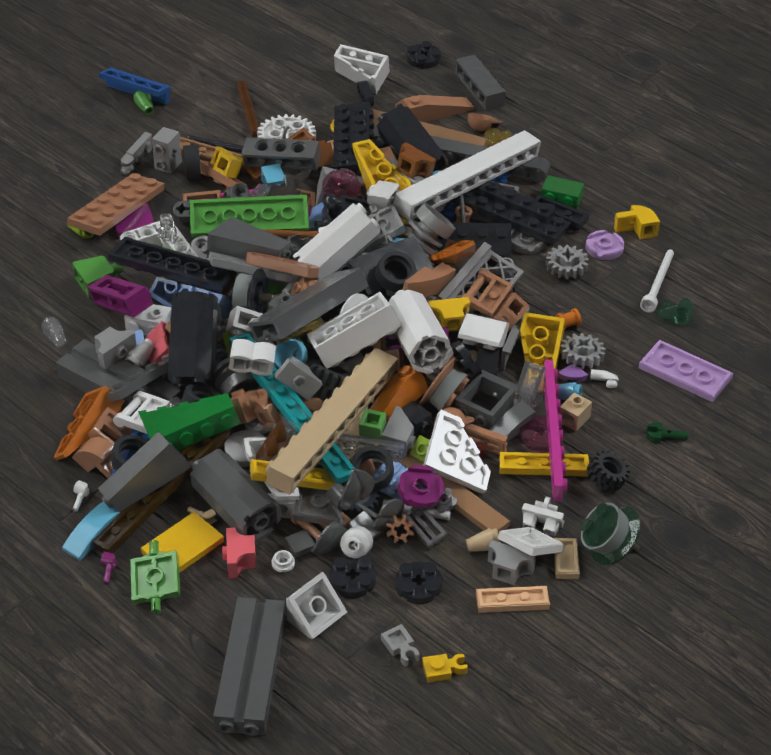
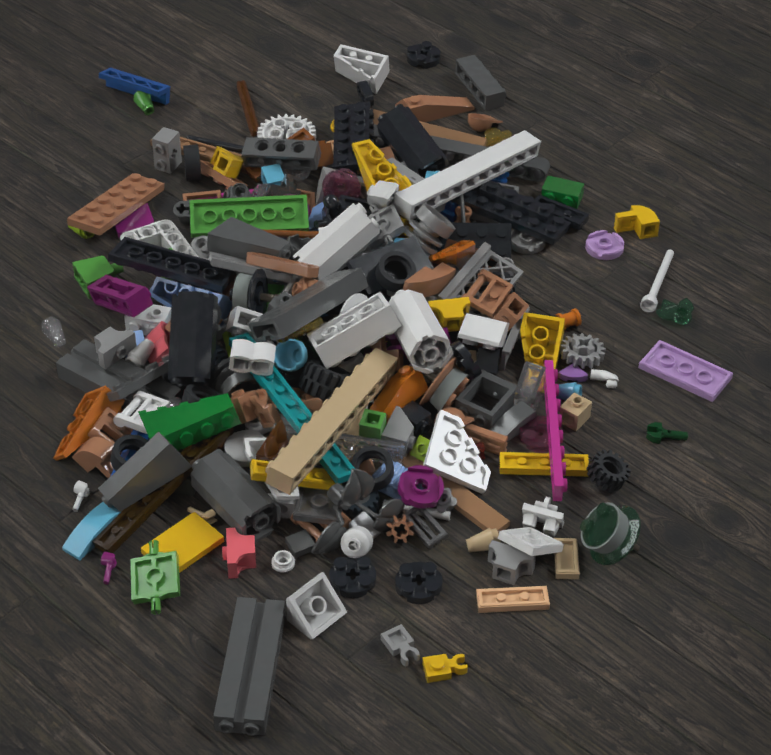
light grey hinge [121,132,152,176] -> none
clear cone [158,213,178,243] -> none
light grey brick [274,356,323,400] -> none
dark orange brick [397,142,436,179] -> none
light grey gear [546,245,589,279] -> none

